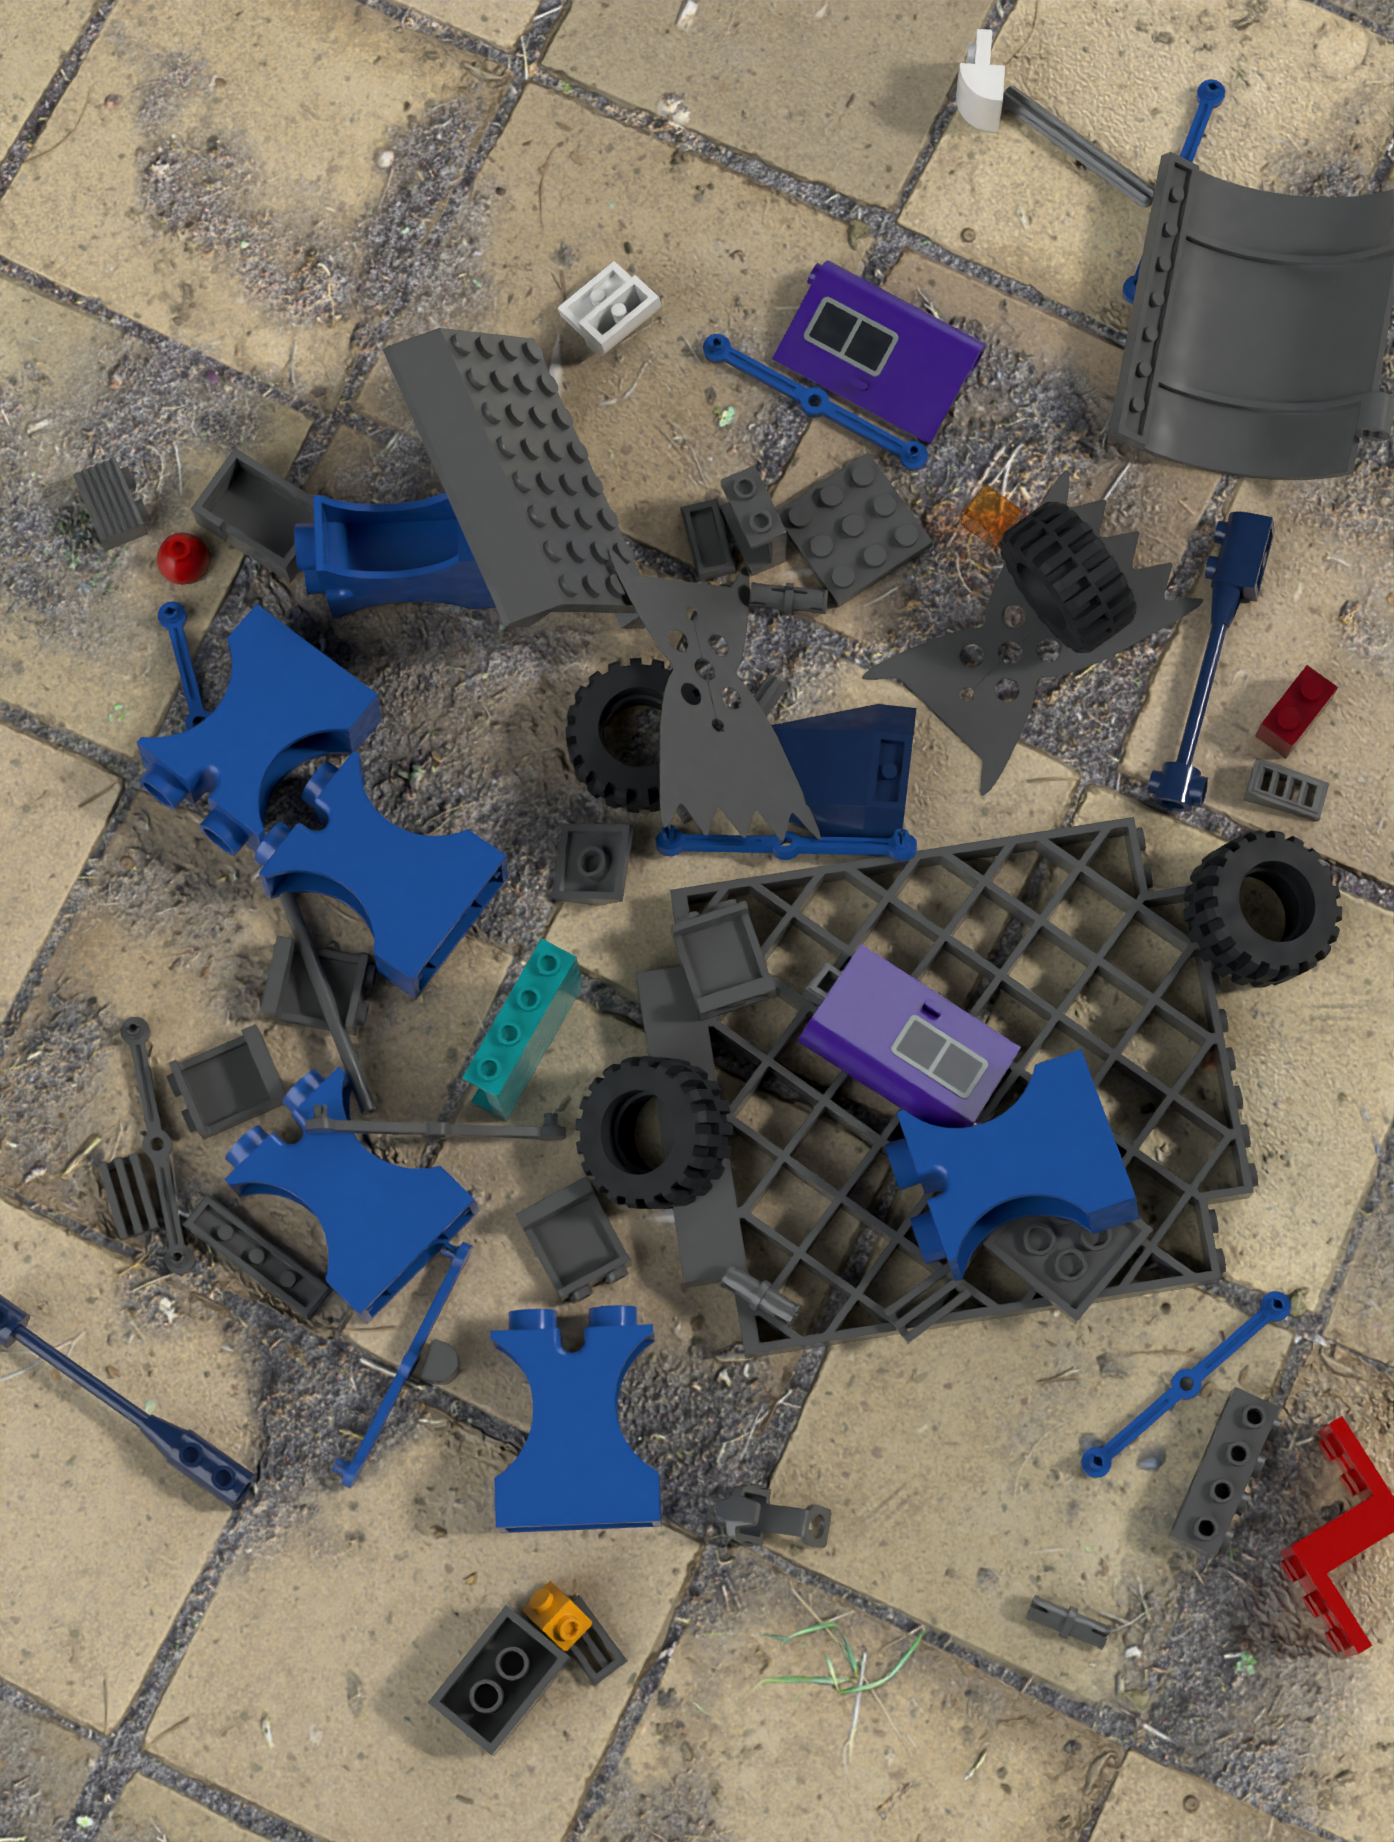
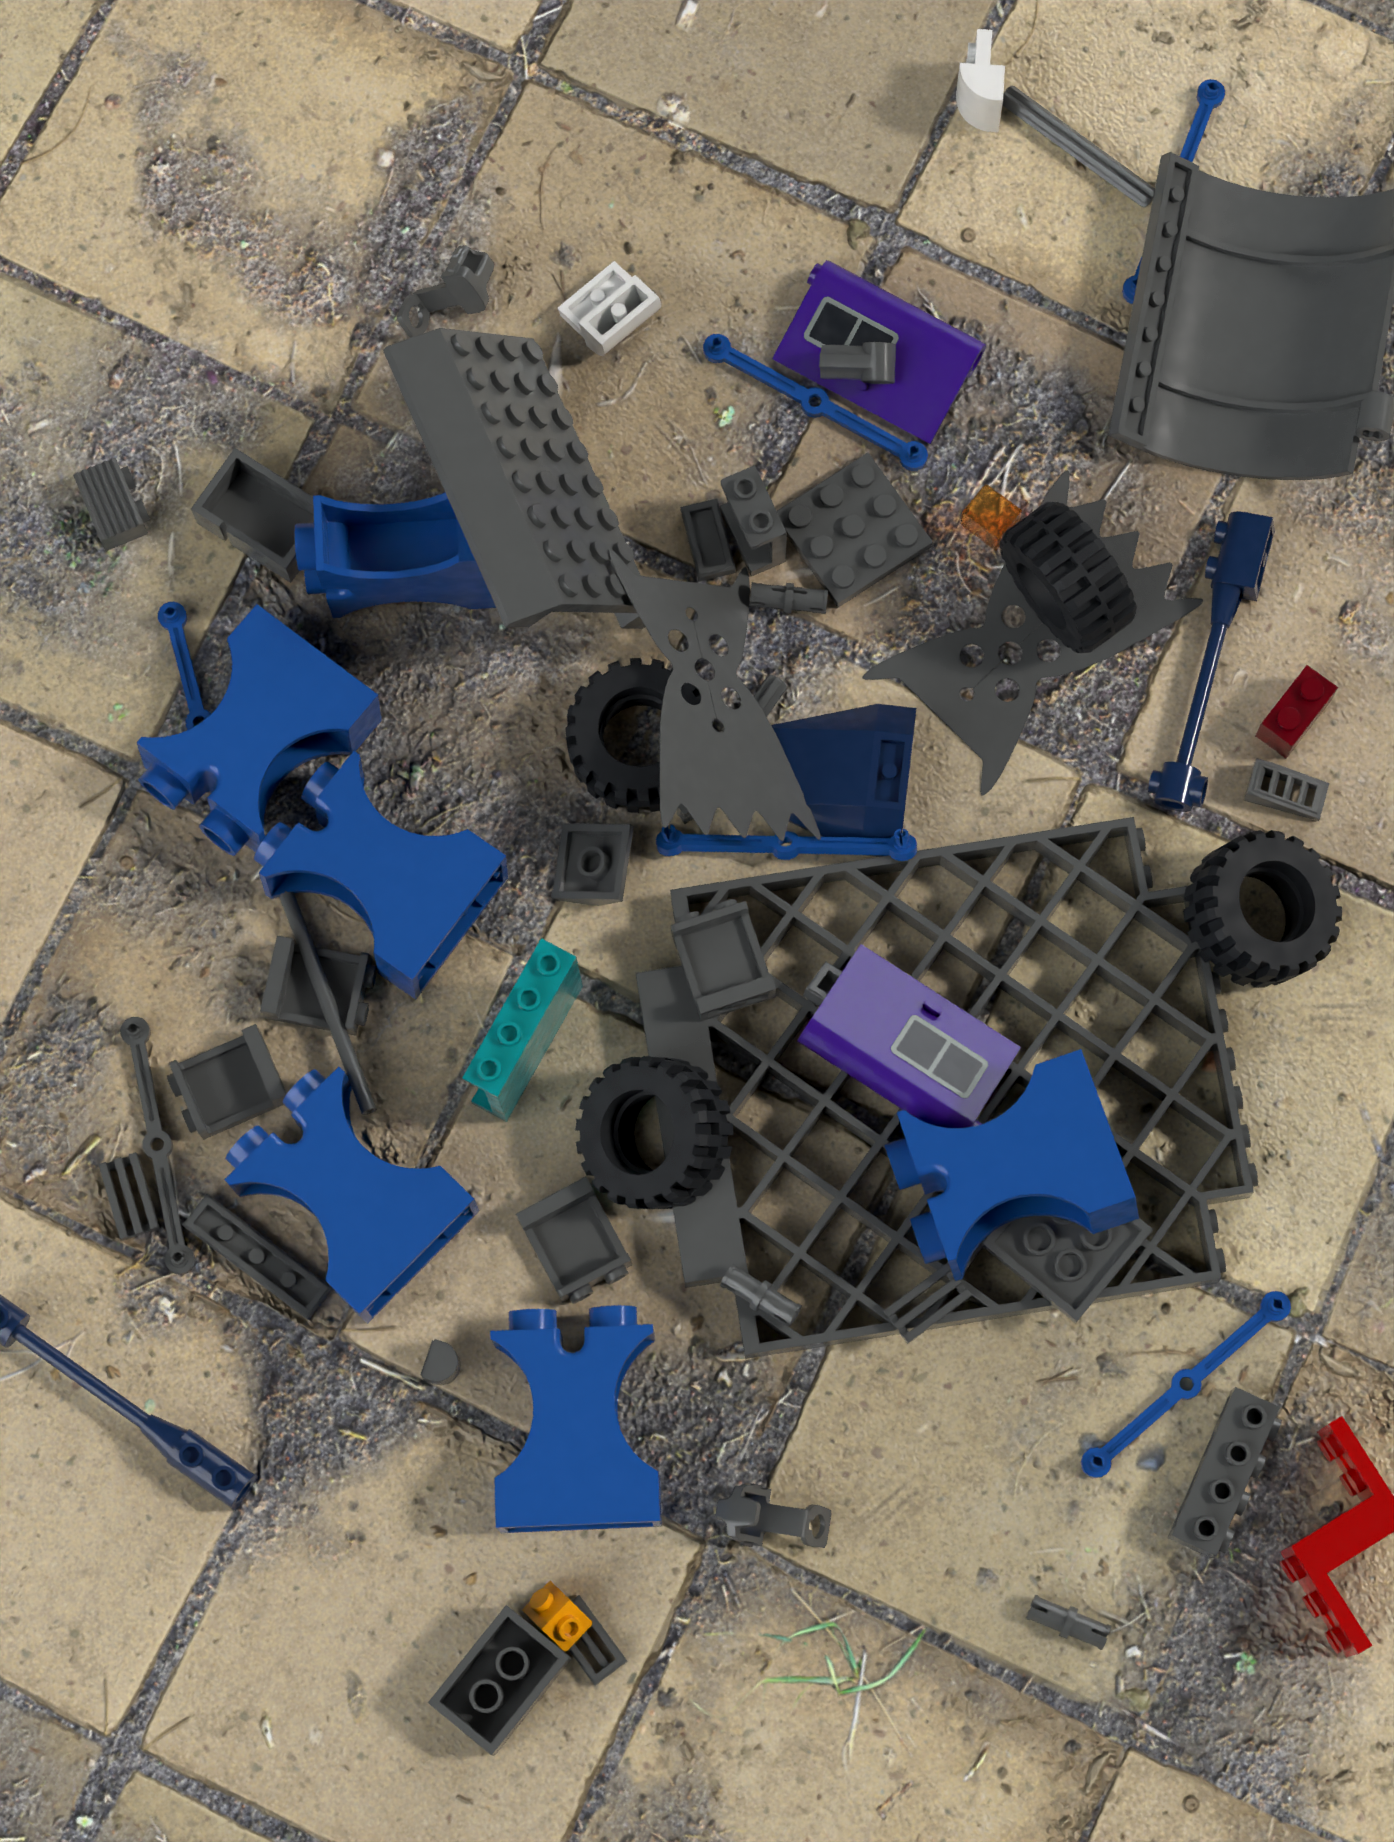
red brick [157,532,210,585] -> none
dark grey piece [306,1105,566,1141] -> none
blue piece [332,1242,473,1489] -> none
none -> dark grey piece [397,245,494,338]
none -> dark grey piece [819,342,896,384]

